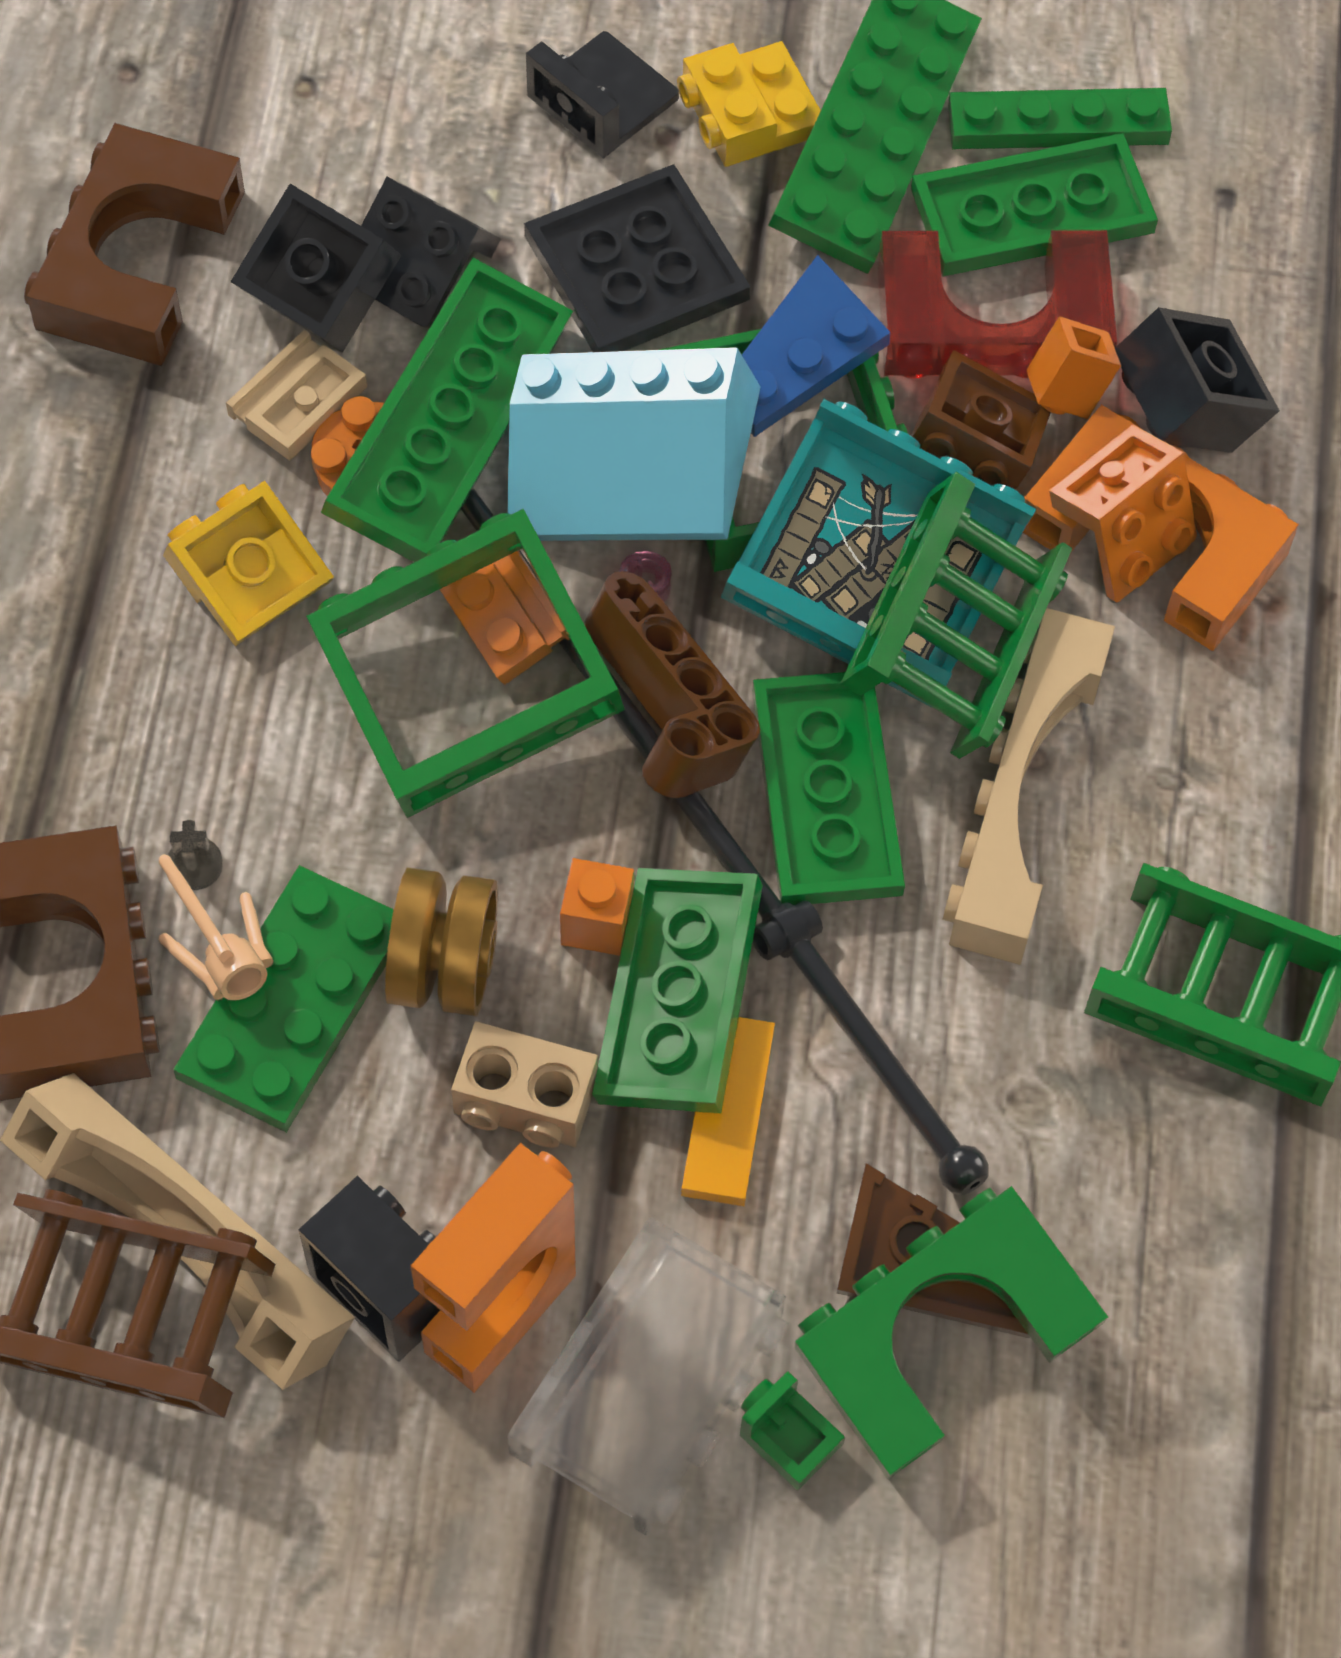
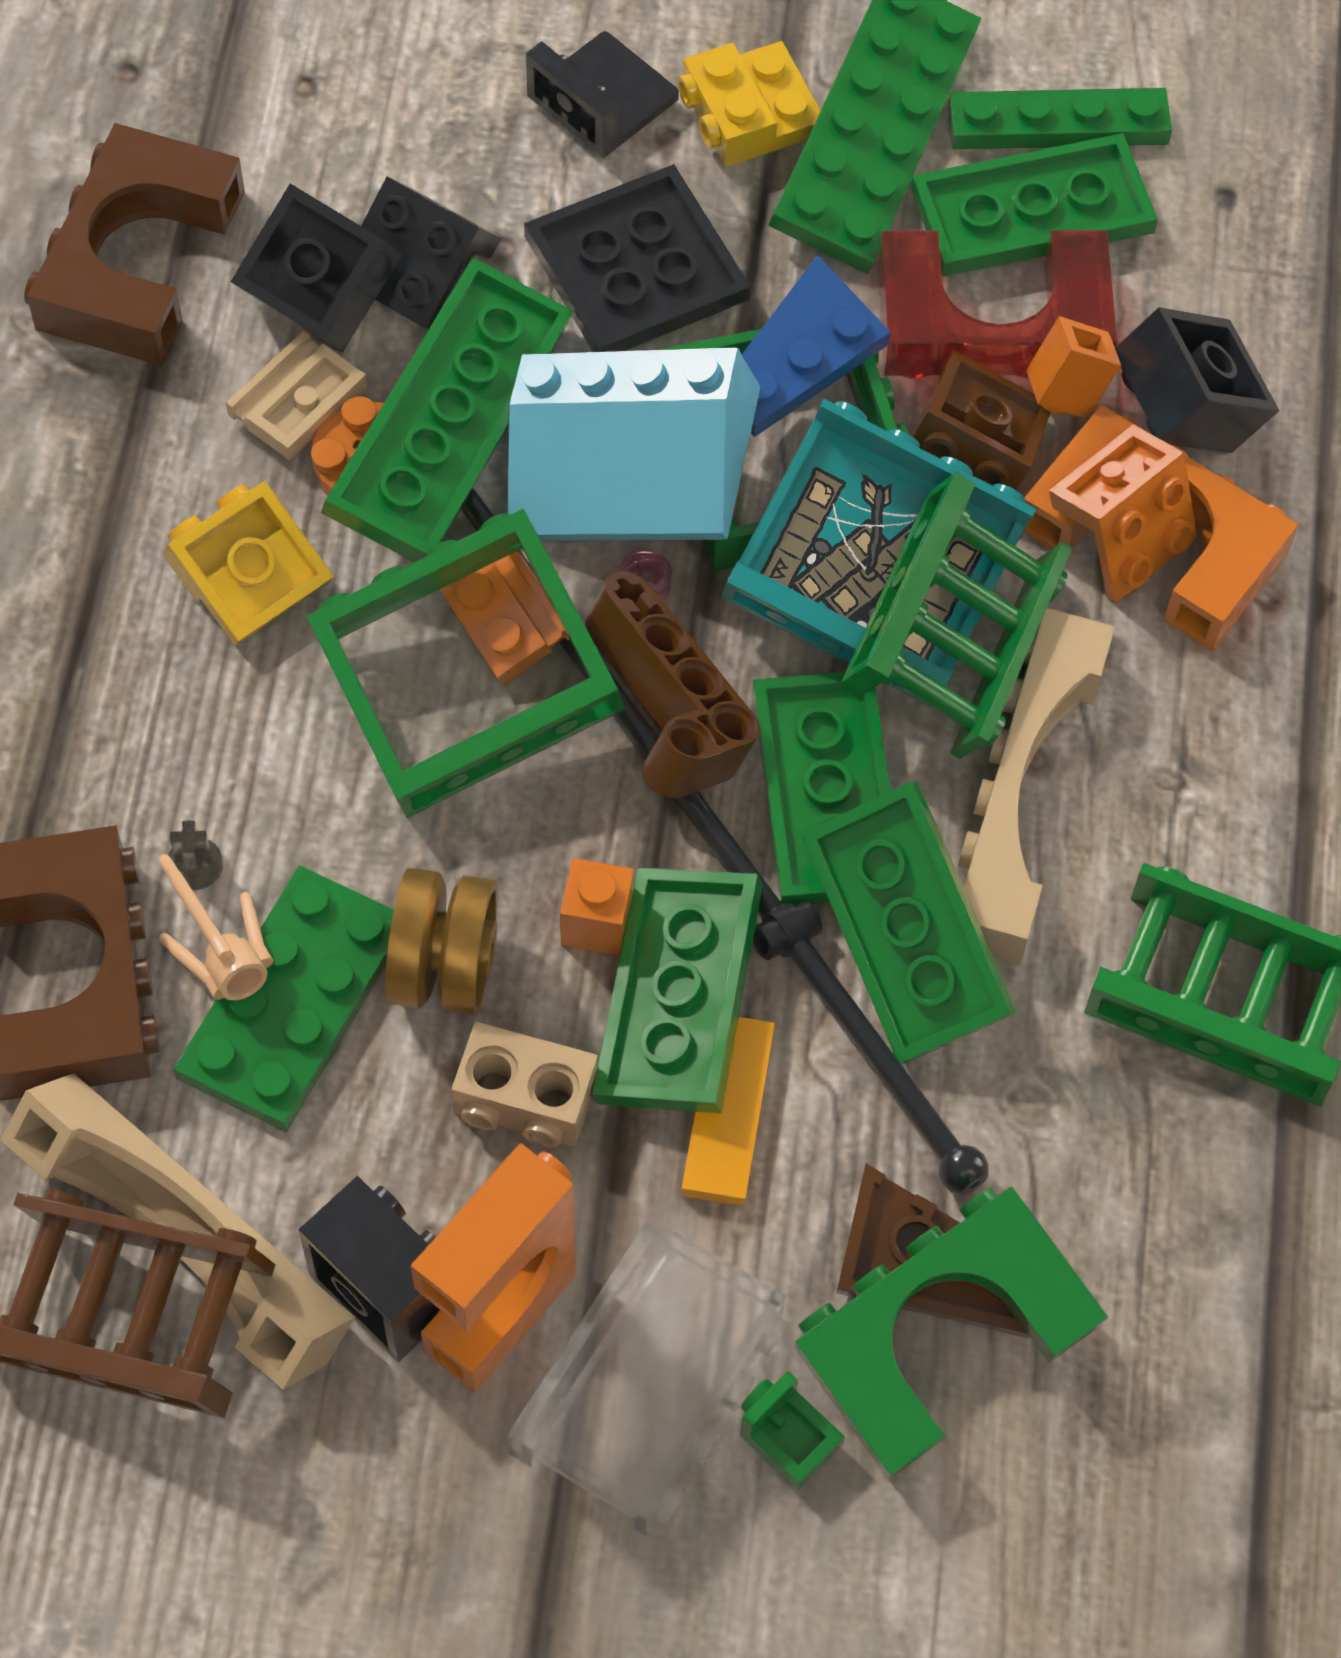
none -> green plate [801,781,1017,1064]

